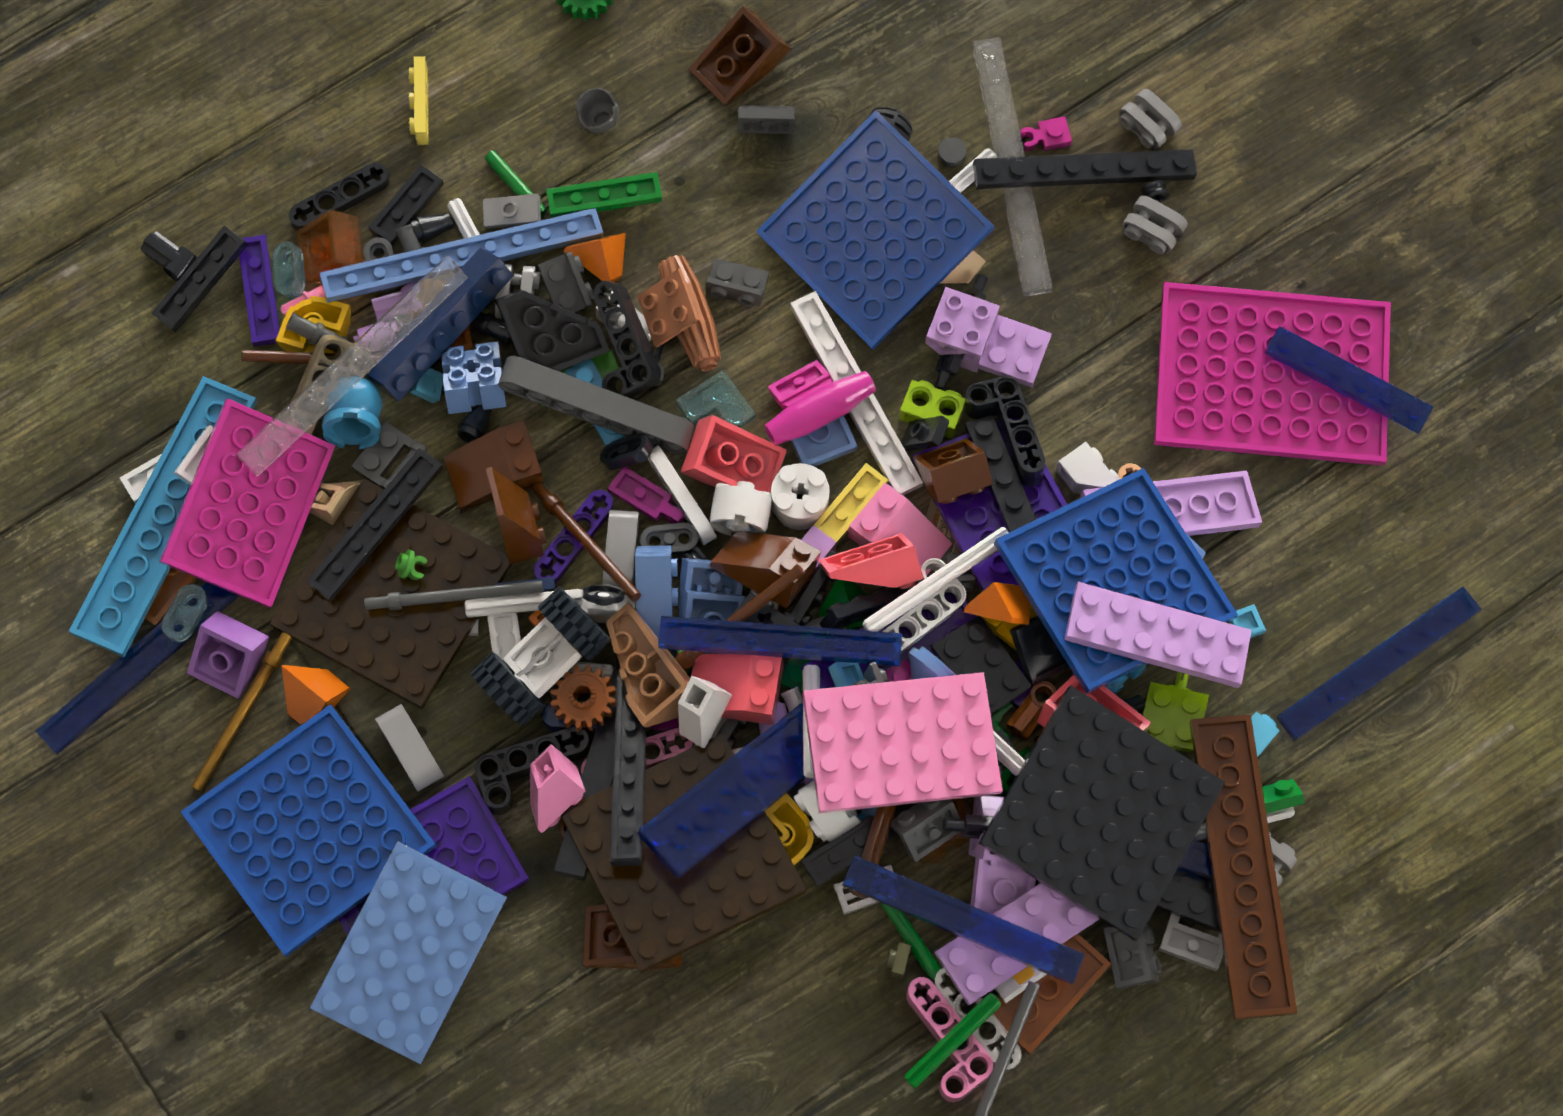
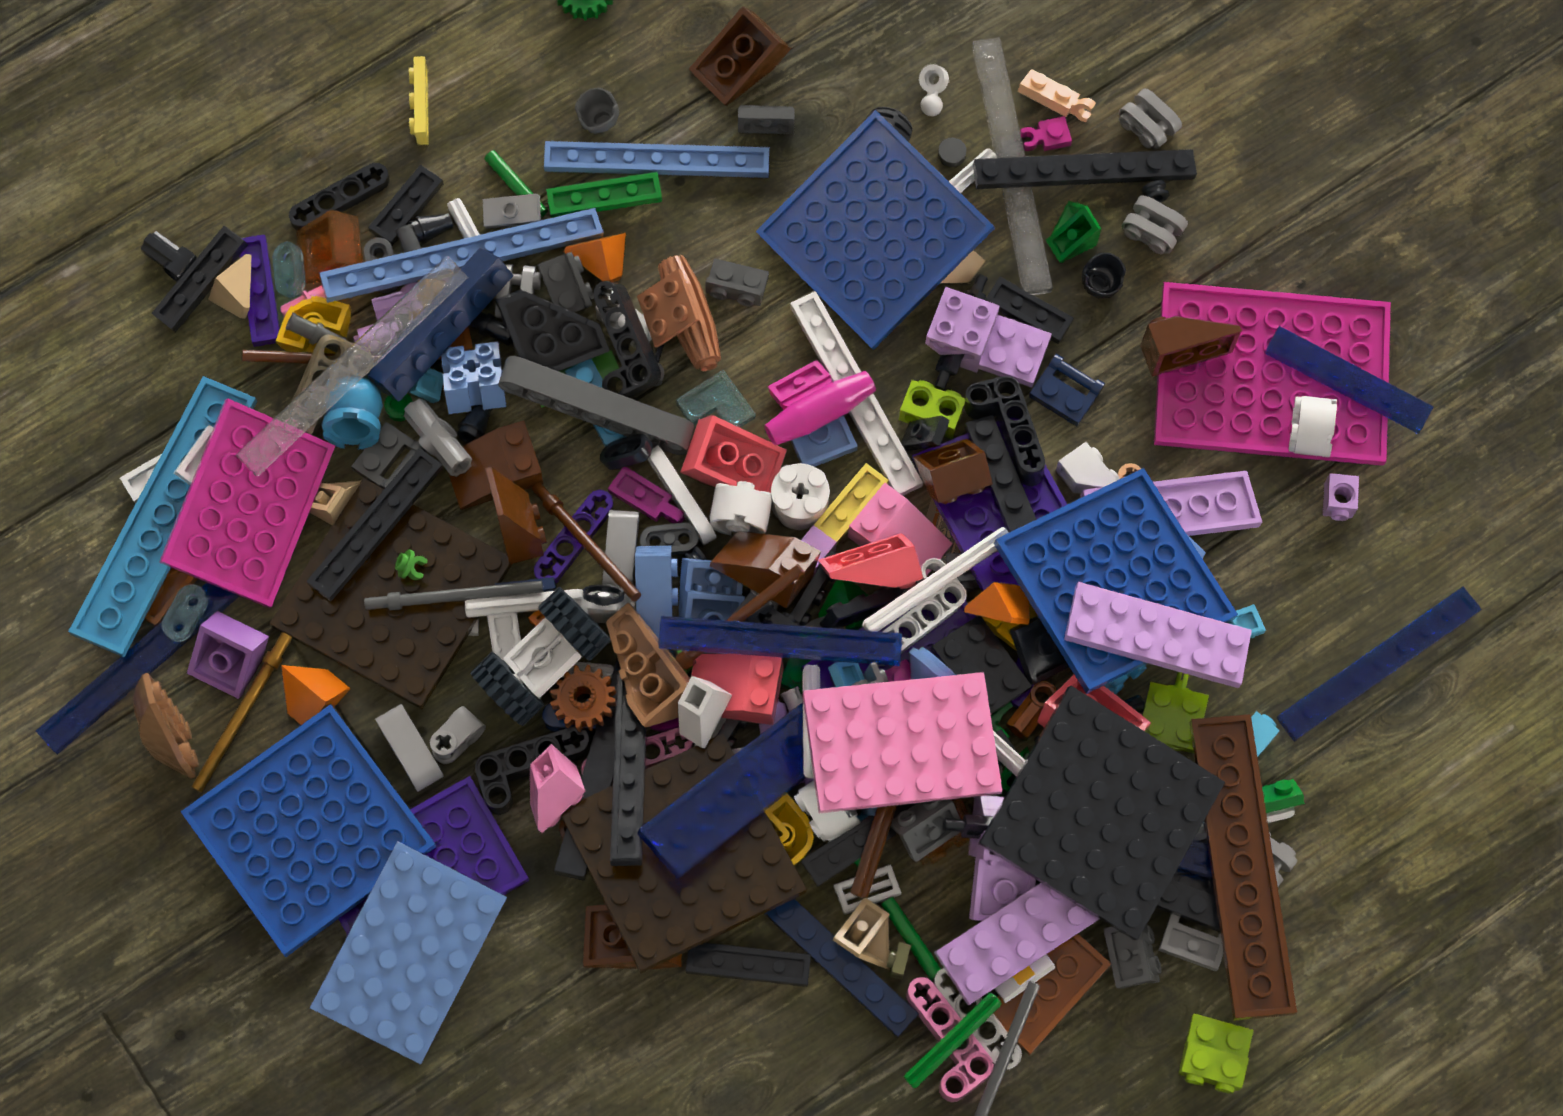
clear blue plate [842,856,1085,985] -> none
none -> medium nougat wedge [133,673,199,779]
none -> tan slope [208,254,251,319]
none -> green tile [384,393,413,421]
none -> light grey piece [404,398,472,477]
none -> light grey piece [430,706,486,764]
none -> medium blue plate [544,141,769,178]
none -> black plate [686,943,811,987]
none -> dark blue plate [764,899,919,1038]
none -> tan slope [833,898,890,970]
none -> white plate [919,64,949,116]
none -> black plate [985,277,1074,345]
none -> light nougat plate [1017,69,1096,122]
none -> dark blue plate [1029,354,1105,427]
none -> green slope [1046,200,1101,263]
none -> black hair [1081,253,1126,299]
none -> reddish brown slope [1140,316,1242,377]
none -> lime plate [1178,1013,1254,1094]
none -> white brick [1288,396,1337,457]
none -> lavender brick [1323,473,1359,521]

